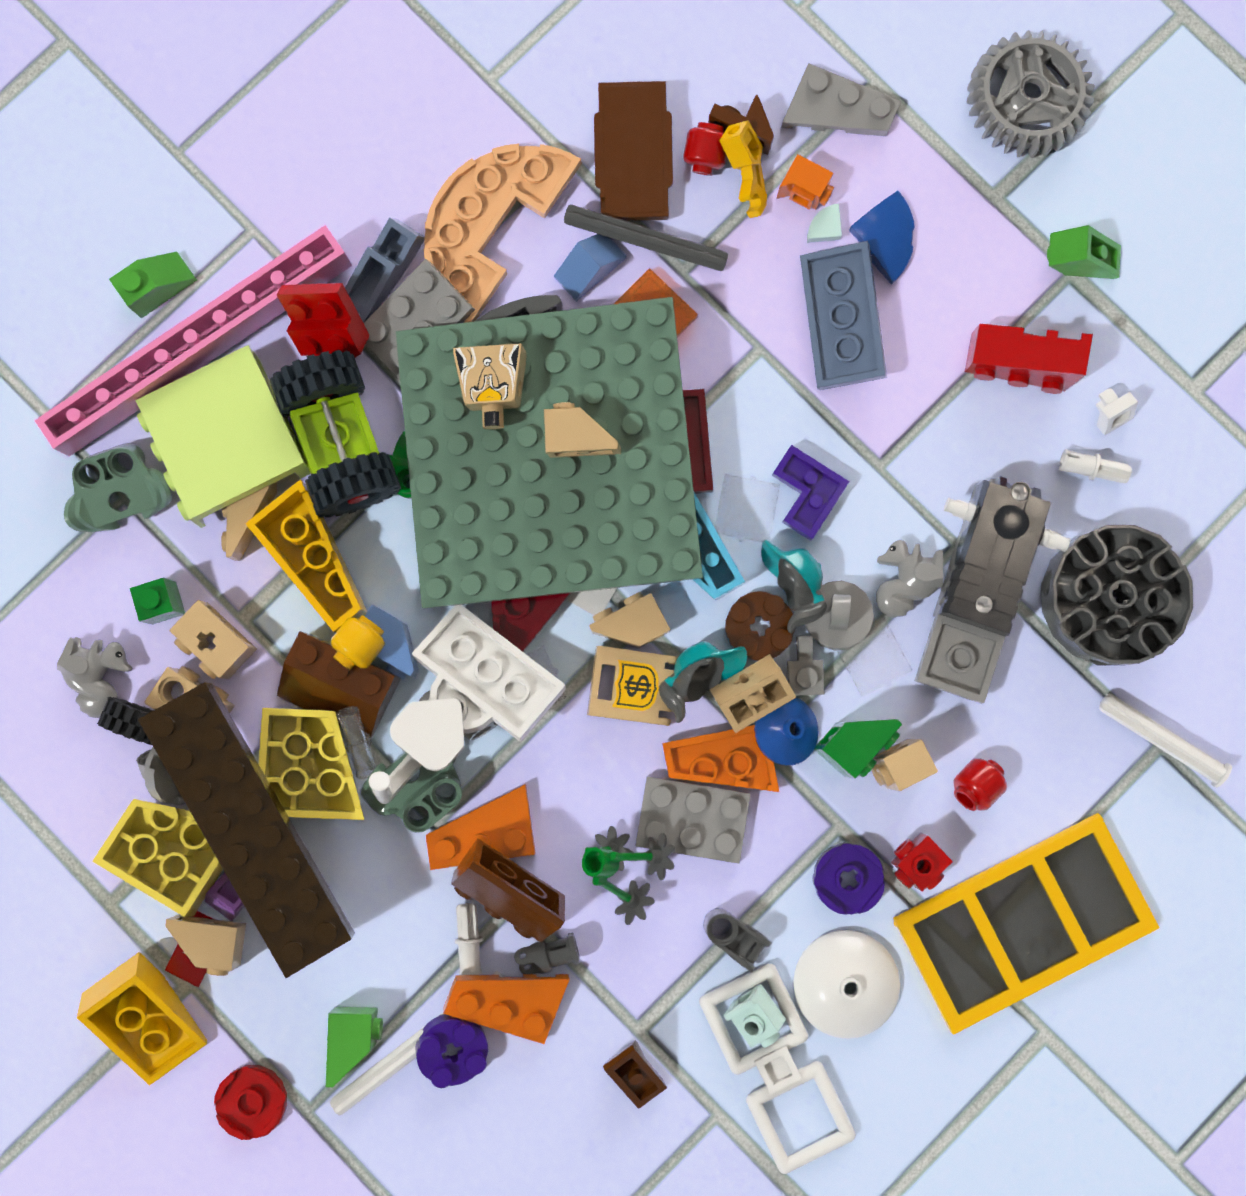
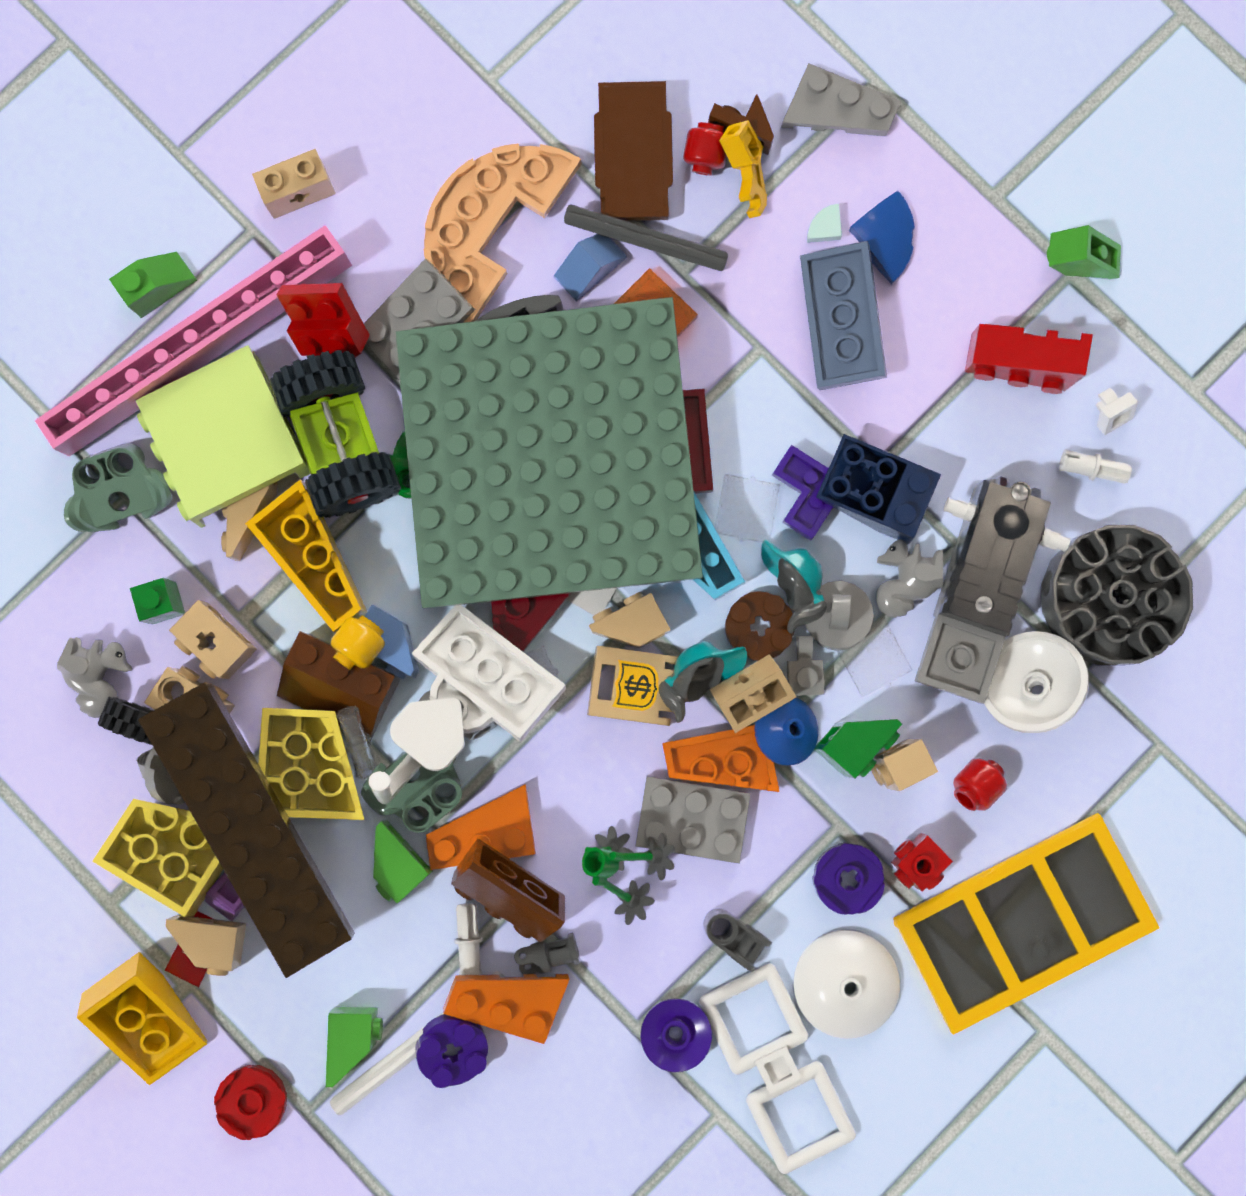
sand blue slope [345,217,425,323] -> none
tan torso [453,343,527,429] -> none
tan slope [544,402,621,458] -> none
reddish brown slope [603,1040,667,1109] -> none
light aqua brick [723,984,786,1048] -> none
orange window [776,154,834,210] -> none
light grey gear [966,30,1095,158] -> none
white axle [1099,693,1232,788] -> none
none -> tan brick [252,148,336,219]
none -> bright green slope [373,819,433,904]
none -> dark purple dish [640,998,712,1072]
none -> dark blue slope [816,434,941,544]
none -> white dish [984,631,1089,734]

